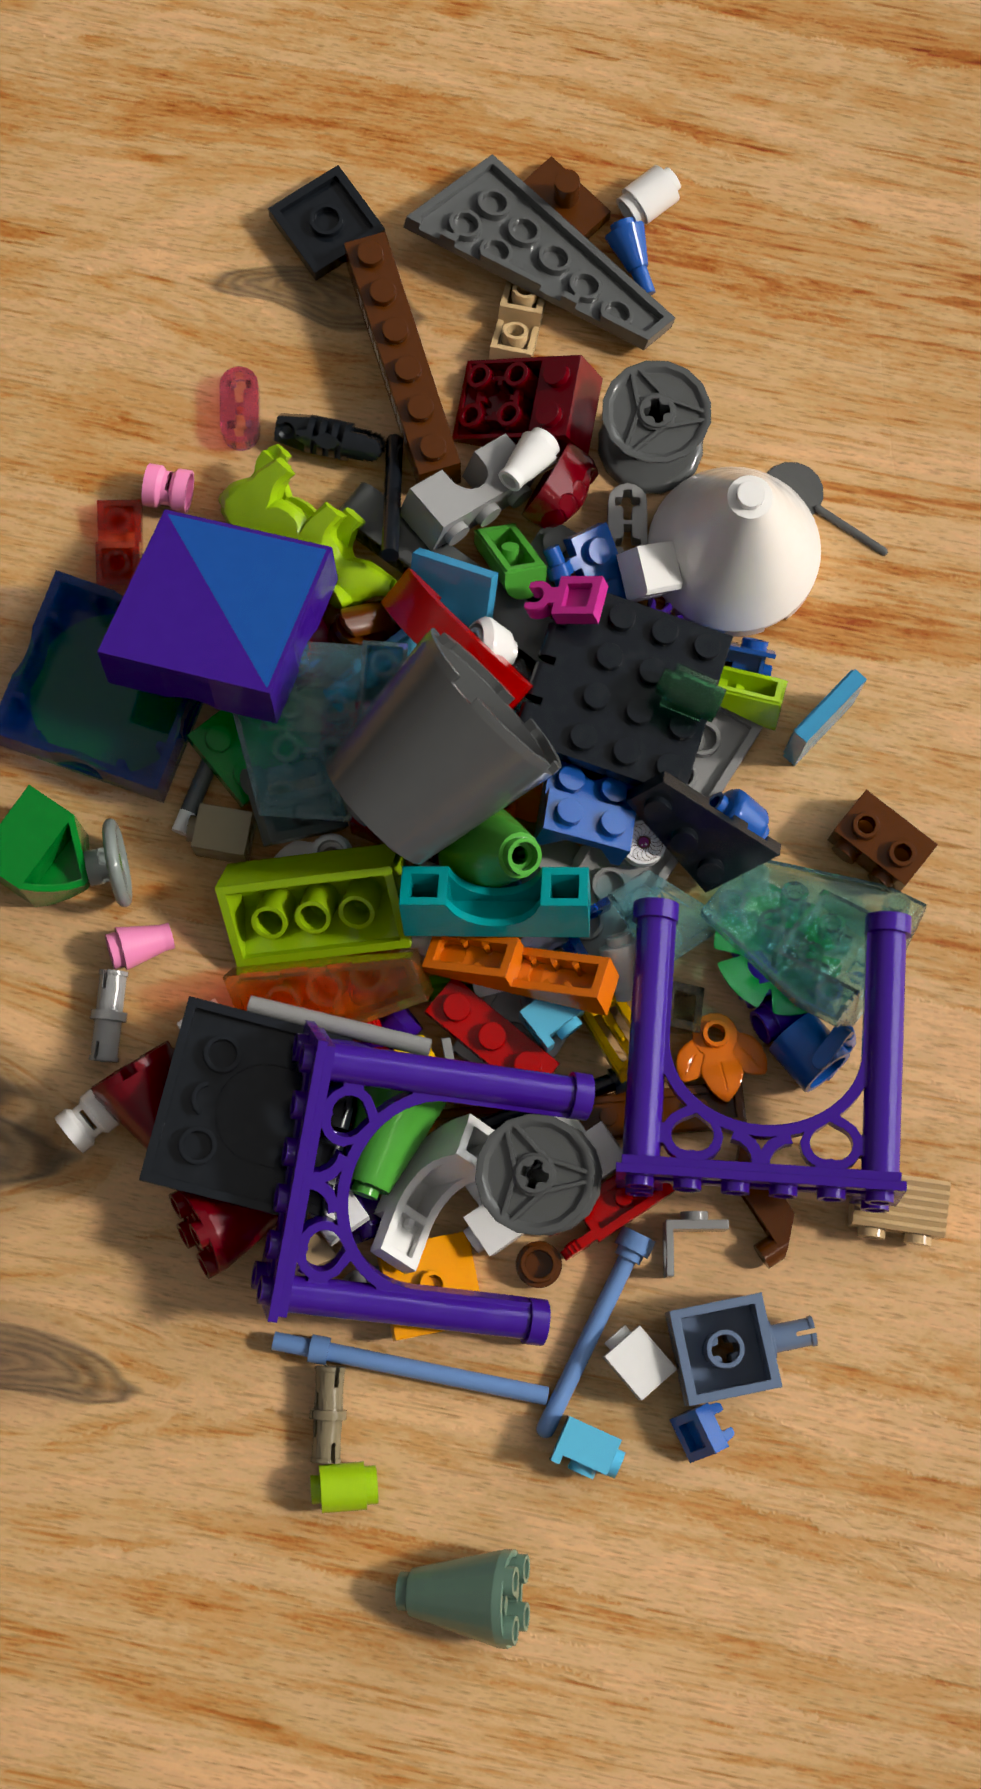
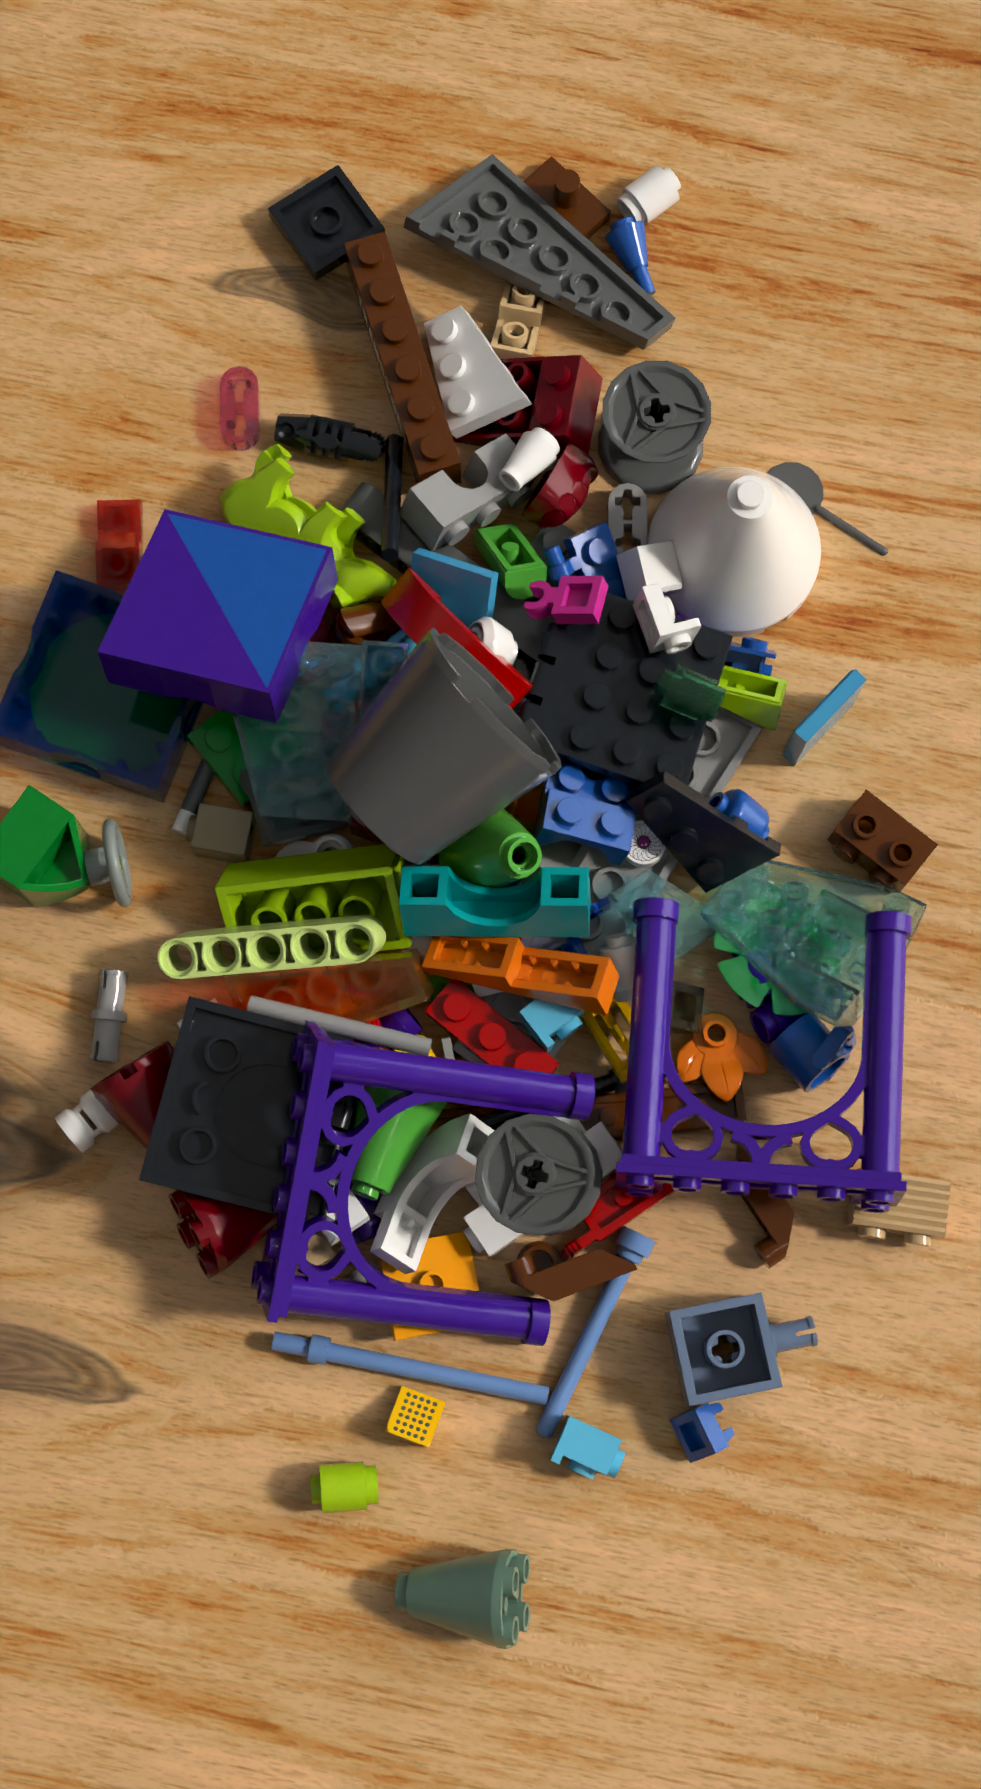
bright pink cone [105,923,175,971] -> none
bright pink wheel [141,463,194,513] -> none
dark tan pin [309,1365,347,1464] -> none
white brick [602,1325,677,1401] -> none
light grey bracket [663,1211,729,1278] -> none
none -> yellowish green beam [158,915,386,979]
none -> yellow slope [385,1386,446,1447]
none -> white wing [424,306,532,439]
none -> reddish brown piece [504,1248,637,1302]
none -> white bracket [633,583,702,654]

